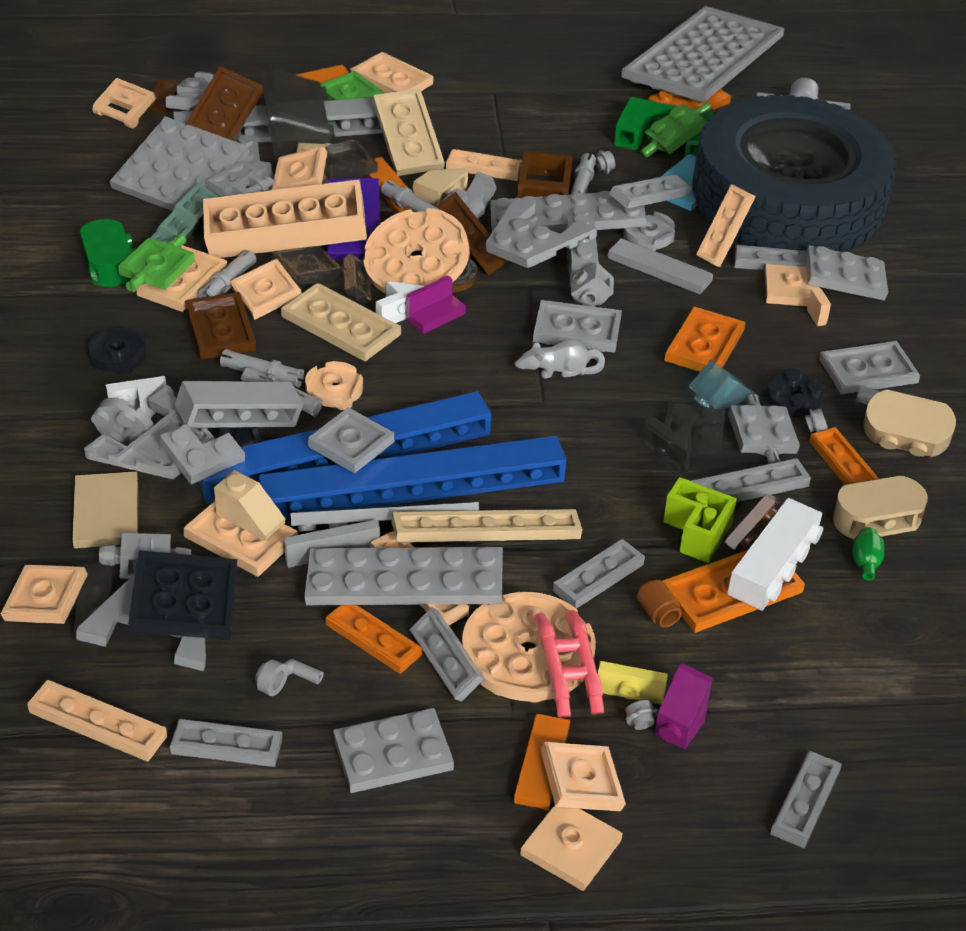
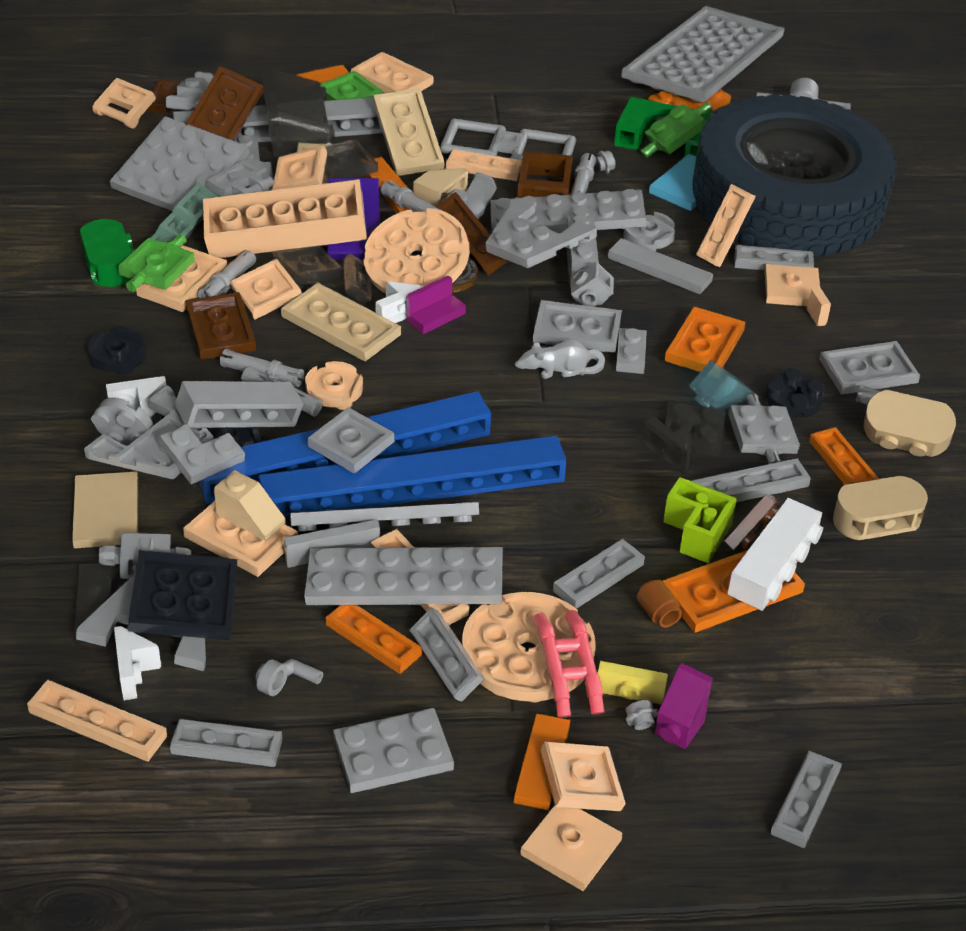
light nougat plate [1,565,88,624] -> none
tan plate [392,509,582,543] -> none
light grey tile [610,174,693,209] -> none
light grey plate [805,408,828,433] -> none
light grey plate [806,245,888,301] -> none
green plant [853,527,884,580] -> none
none -> white slope [114,626,161,700]
none -> light grey bar [440,119,576,160]
none -> light grey plate [616,328,647,374]

